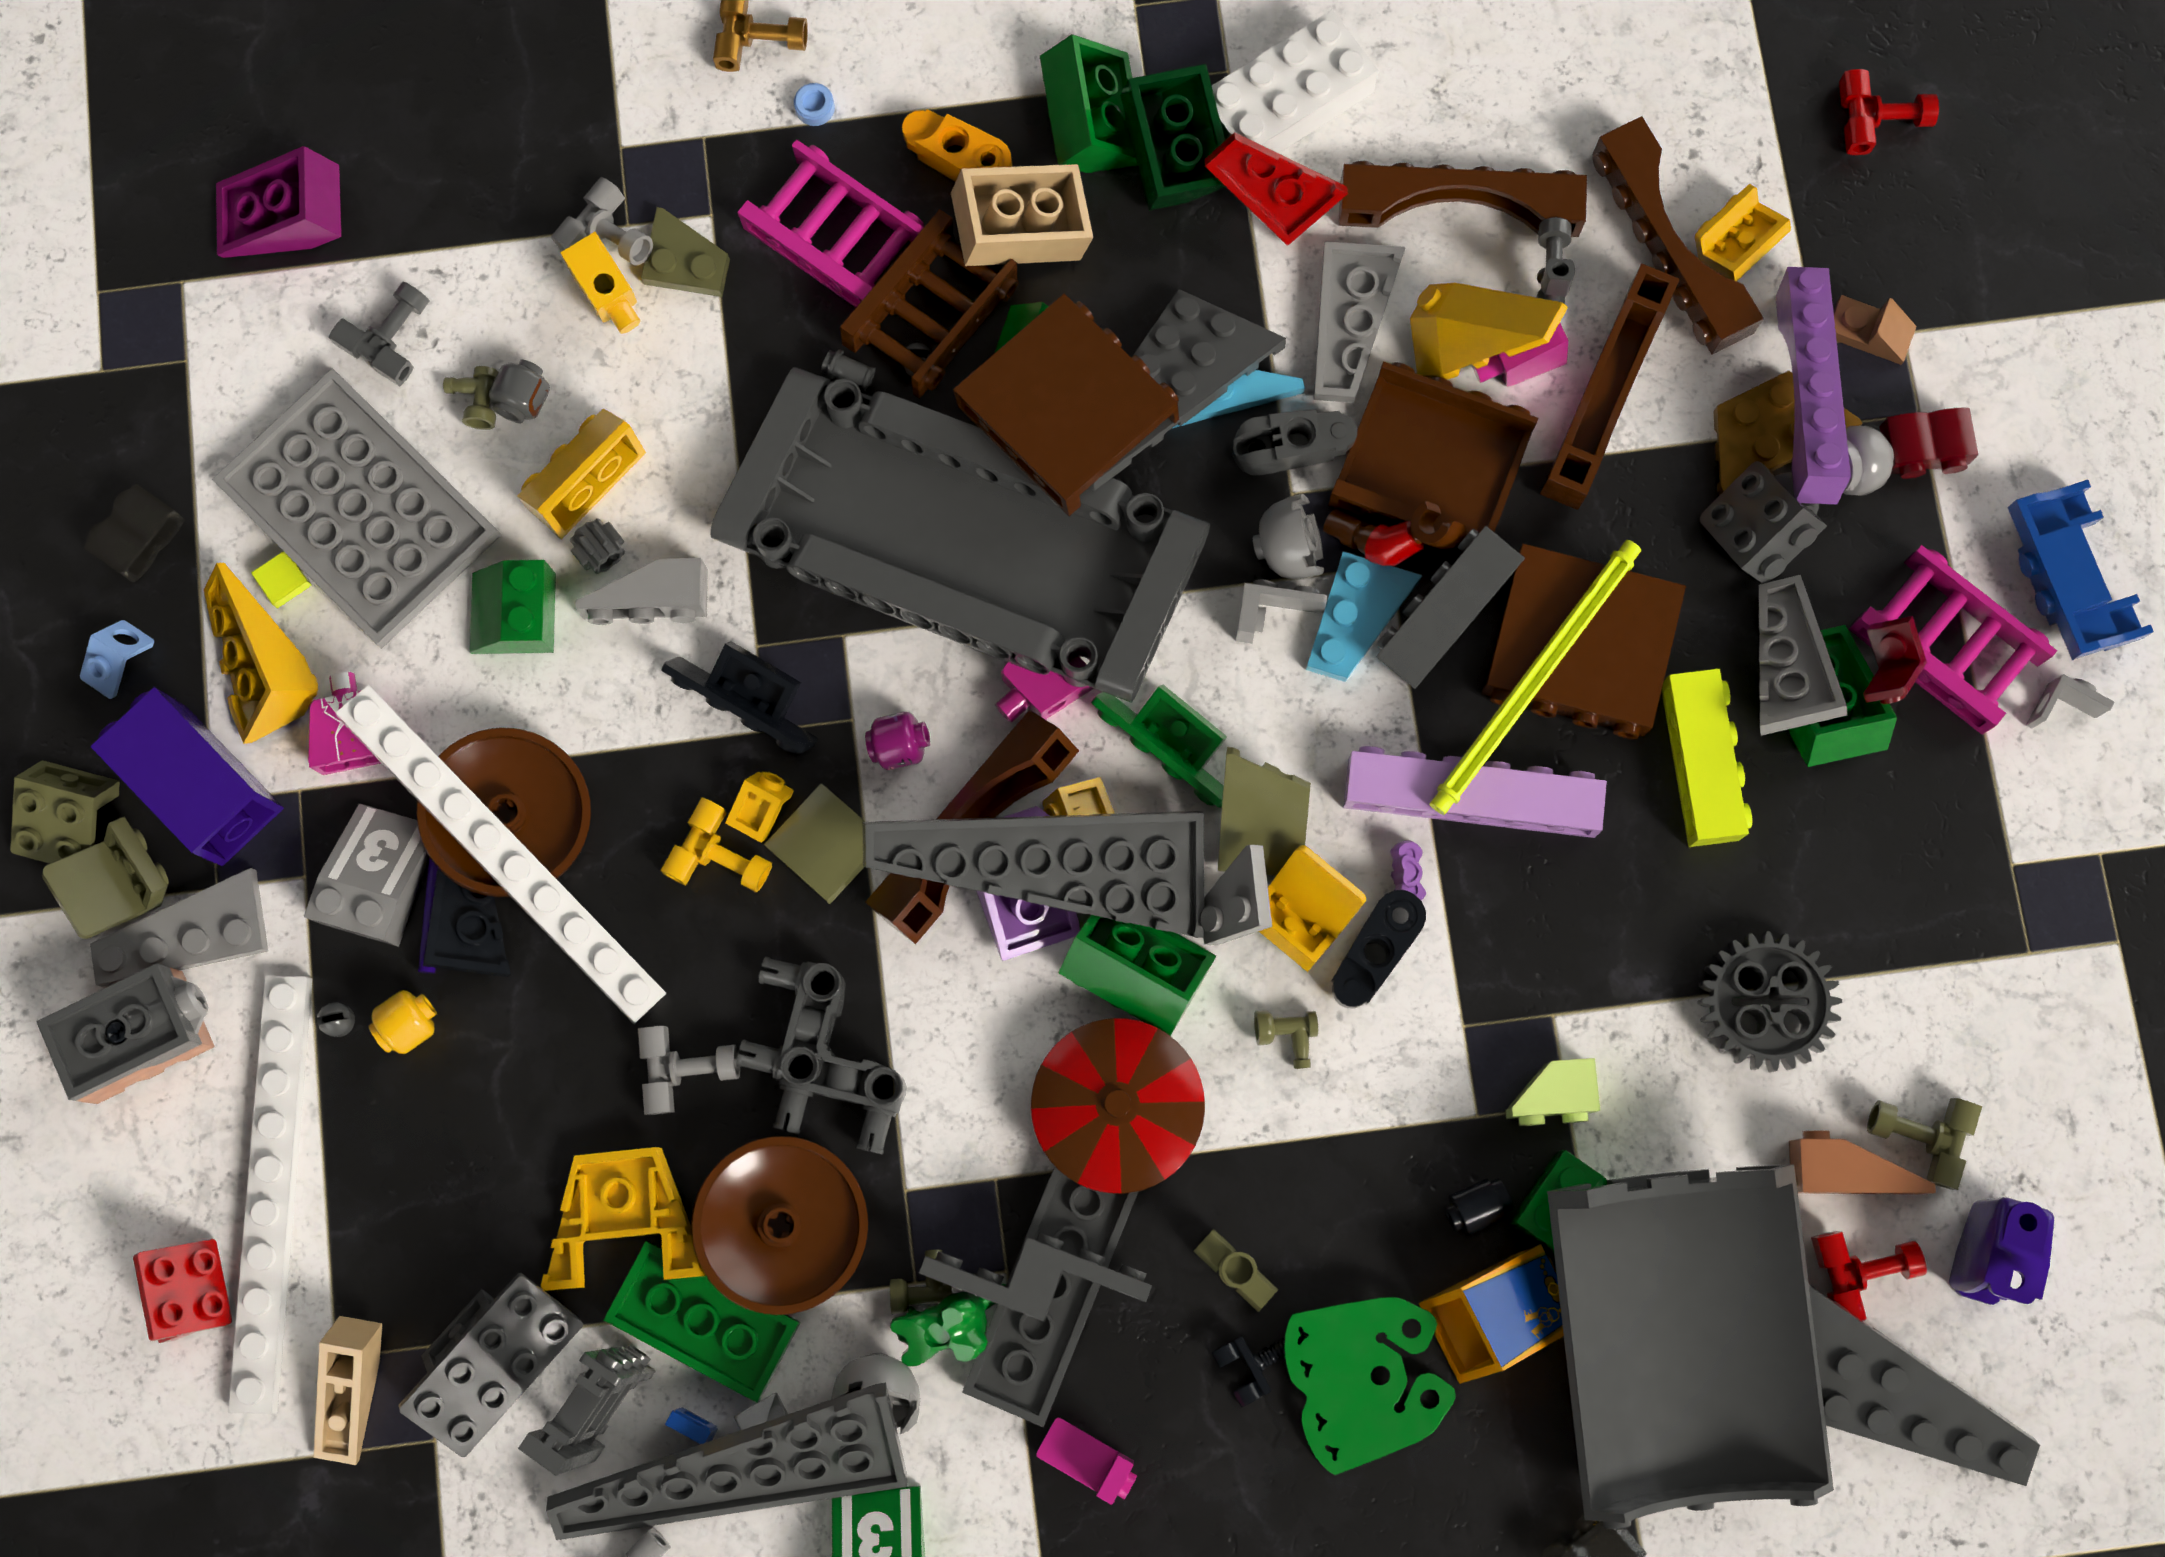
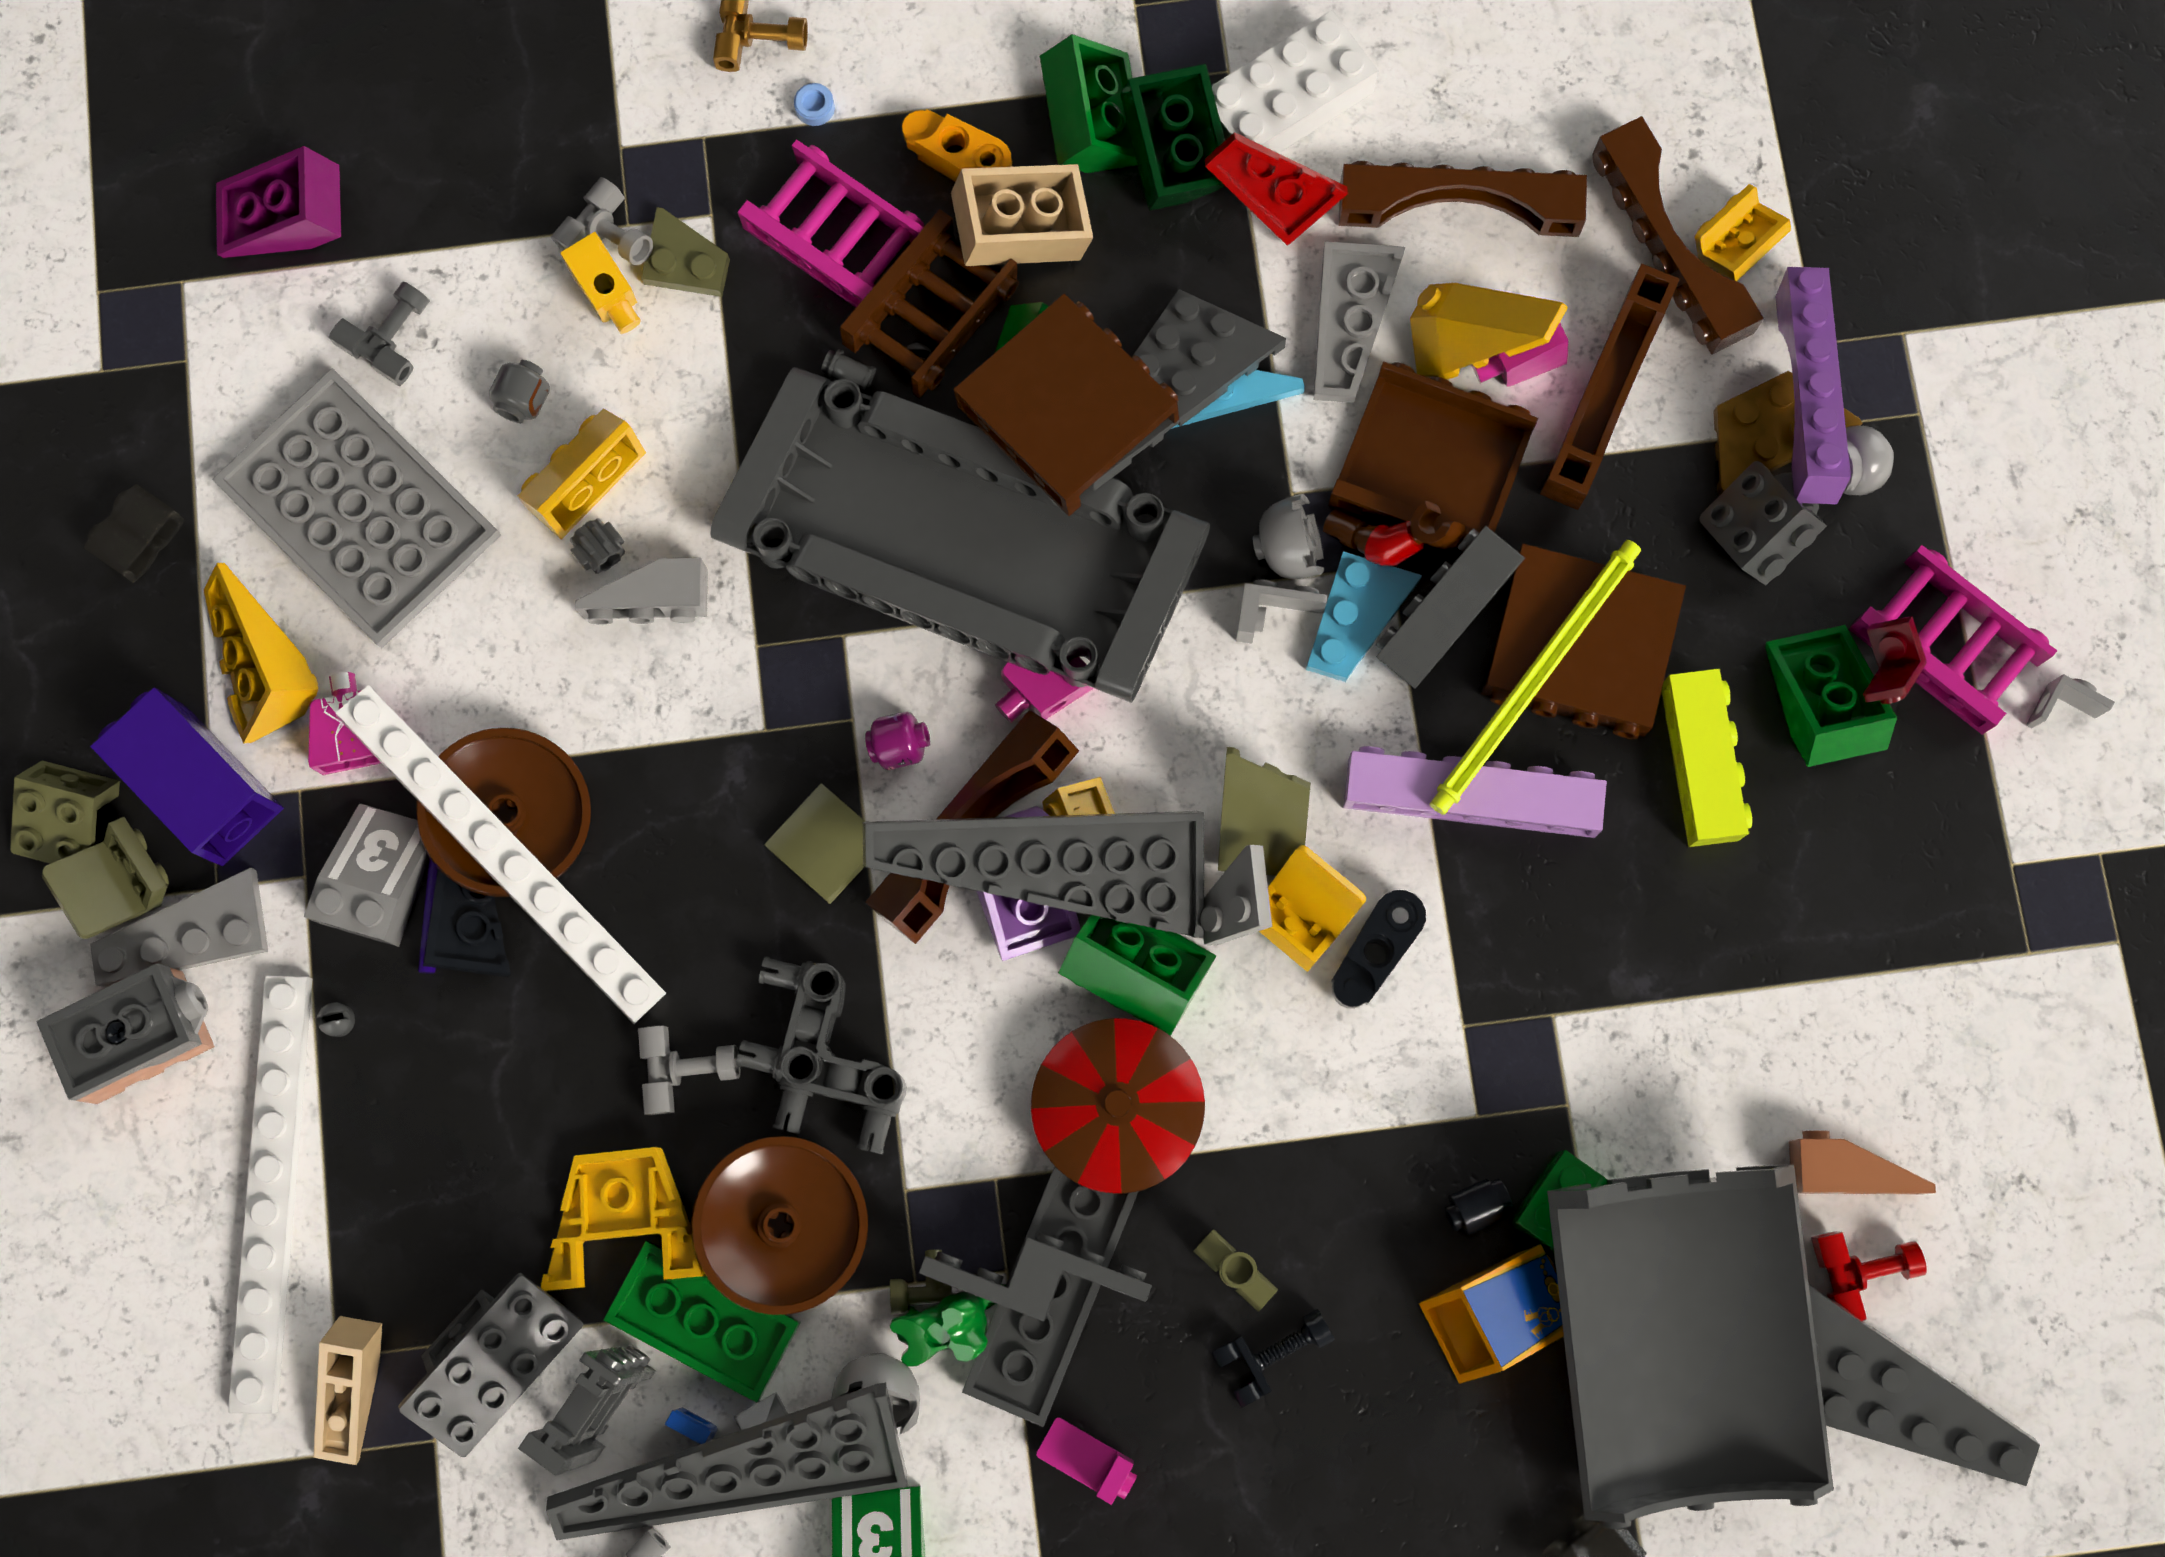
light blue bracket [80,620,154,699] -> none
red bracket [133,1239,232,1343] -> none
neon yellow tile [251,551,312,609] -> none
yellow head [369,990,437,1054] -> none
olive piece [443,366,498,430] -> none
green slope [470,560,556,654] -> none
black bracket [661,641,818,753] -> none
yellow bar [661,797,772,892] -> none
yellow bracket [725,772,794,843] -> none
green bracket [1091,684,1227,808] -> none
dark grey piece [1233,409,1357,476] -> none
olive piece [1254,1010,1318,1069] -> none
green piece [1284,1297,1456,1475] -> none
medium lavender piece [1390,840,1426,900] -> none
yellowish green slope [1506,1058,1600,1126] -> none
dark grey bar [1536,217,1575,304] -> none
dark grey gear [1697,931,1843,1073] -> none
light grey wing [1759,575,1847,736] -> none
medium nougat slope [1833,295,1917,365] -> none
red bar [1839,69,1939,155] -> none
olive bar [1867,1098,1982,1190] -> none
dark red brick [1879,407,1978,479] -> none
dark purple piece [1949,1197,2054,1305] -> none
blue bracket [2007,479,2154,660] -> none

